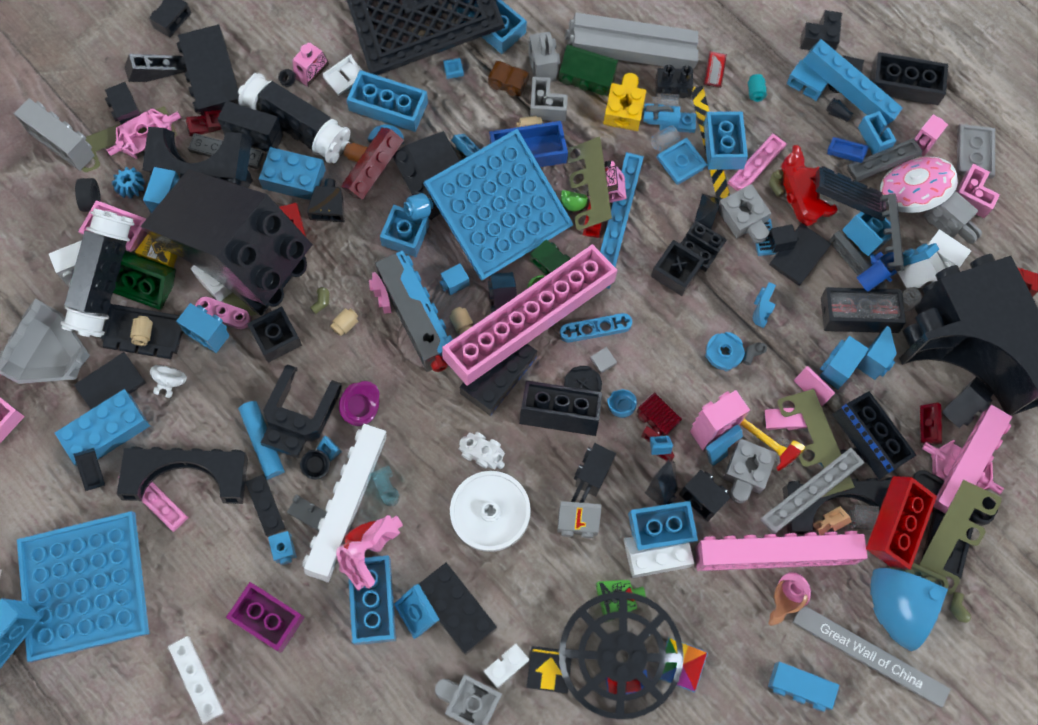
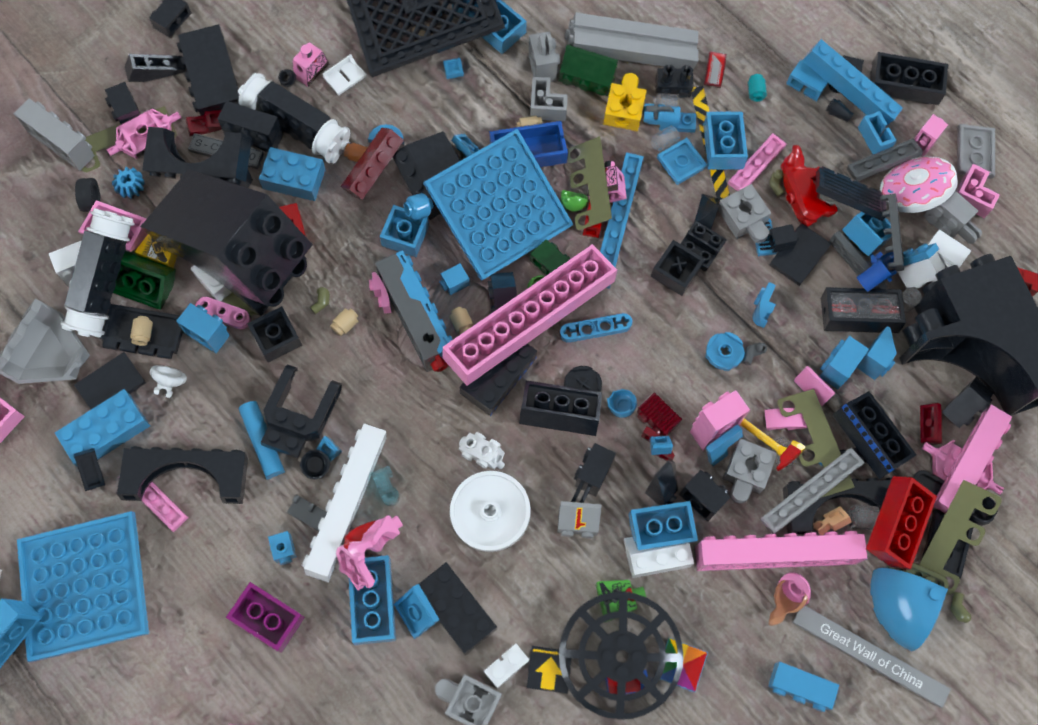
dark azure brick [143,167,180,213] -> none
white plate [168,636,224,724] -> none
black plate [245,474,286,537] -> none
black torso [307,178,345,222] -> none
magenta piece [339,381,380,426] -> none
dark azure brick [347,70,428,132] -> none
reddish brown brick [488,61,529,96] -> none
light grey tile [590,347,617,373] -> none
black brick [800,10,842,51] -> none
blue tile [827,137,868,163] -> none

